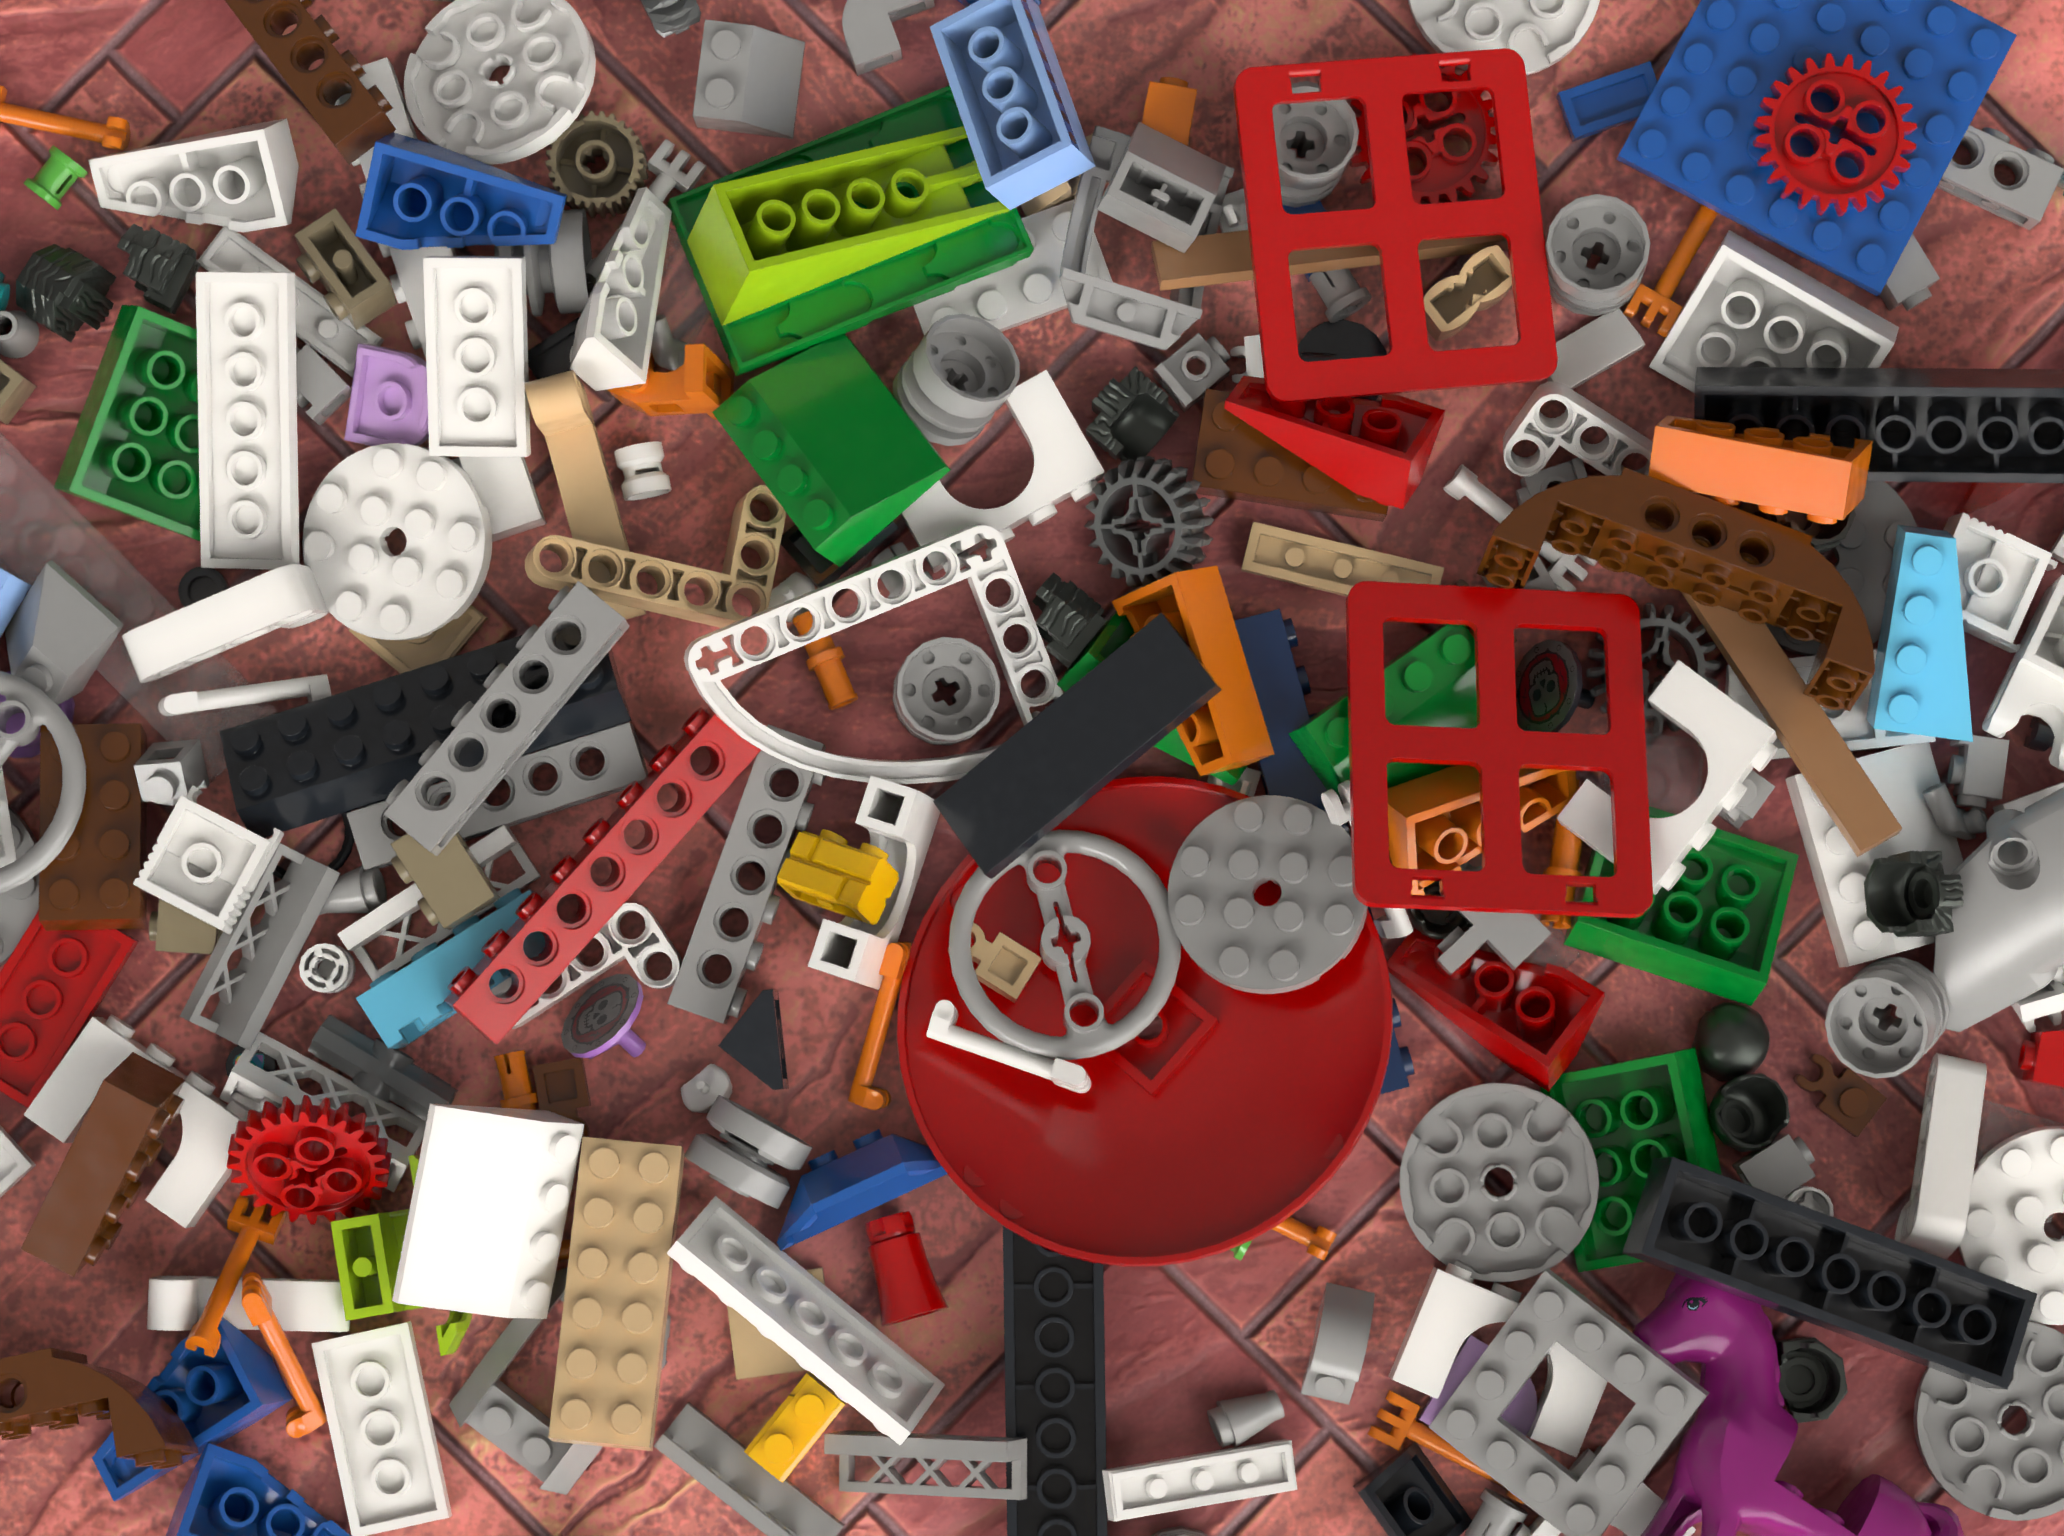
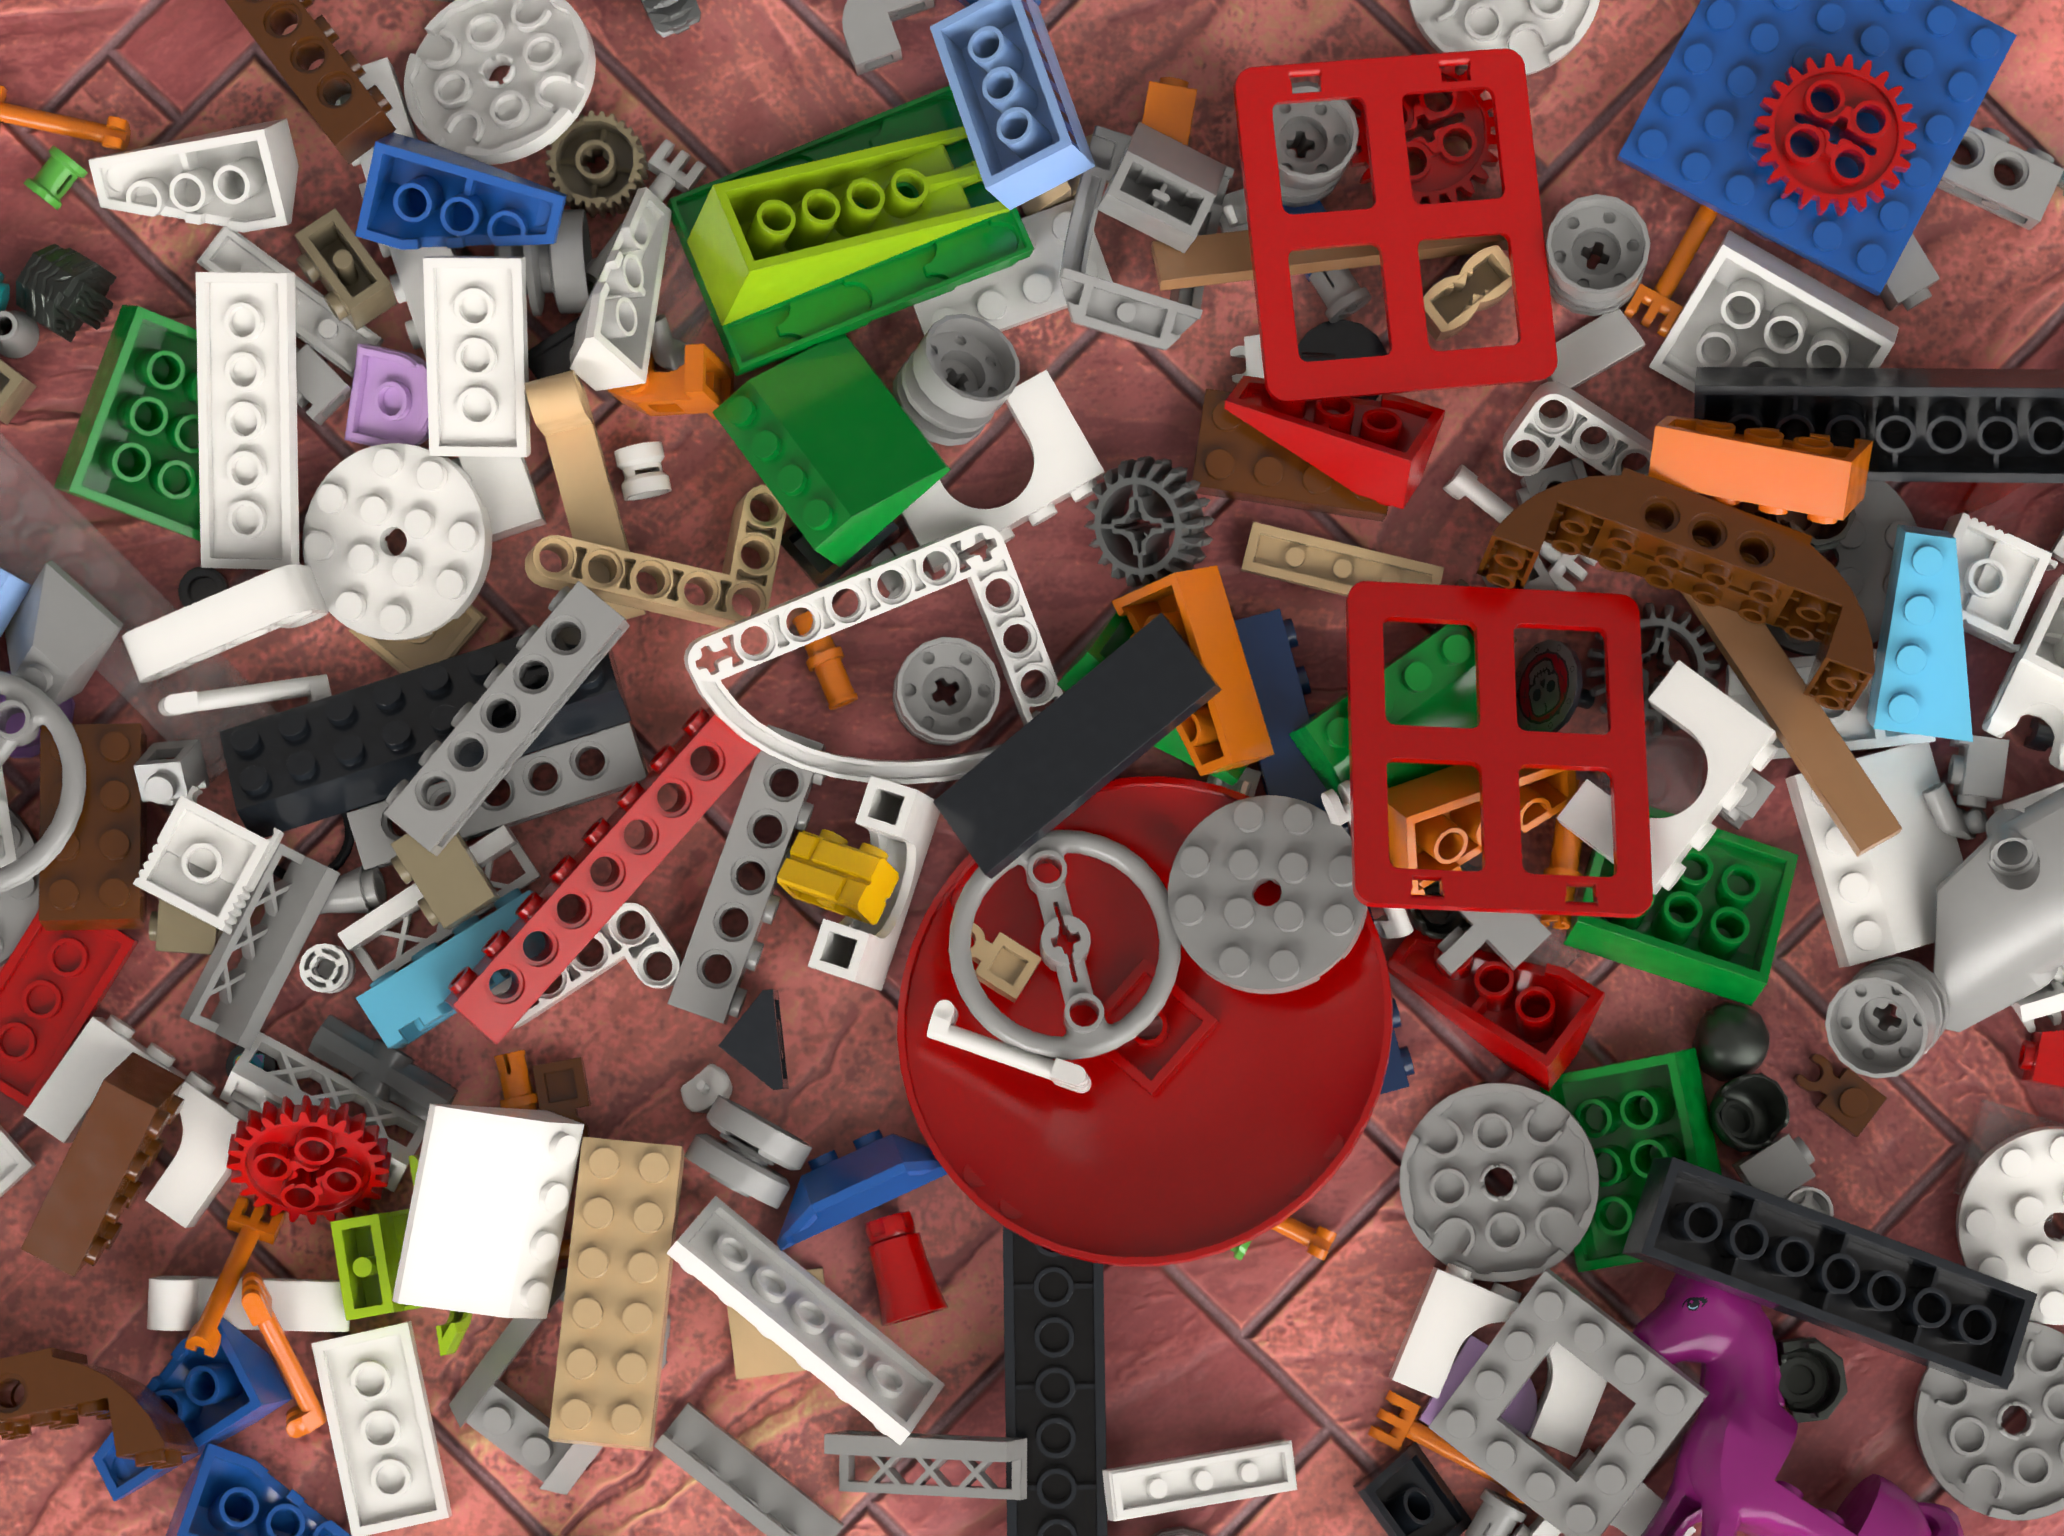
pearl dark grey hair [117,224,200,314] -> none
shield [561,974,646,1059] -> none
light grey slope [693,19,805,139] -> none
yellow brick [744,1371,846,1483] -> none
white piece [768,572,815,622] -> none
orange hinge [847,941,912,1110] -> none
pearl dark grey hair [1032,572,1106,668] -> none
pearl dark grey hair [1086,366,1179,461] -> none
light grey brick [1153,333,1231,413] -> none
light grey cone [1207,1390,1285,1448] -> none
light grey brick [1301,1282,1375,1405] -> none
blue tile [1556,61,1657,142] -> none
pearl dark grey hair [1864,851,1964,937] -> none
white beam [1895,1053,1987,1259] -> none

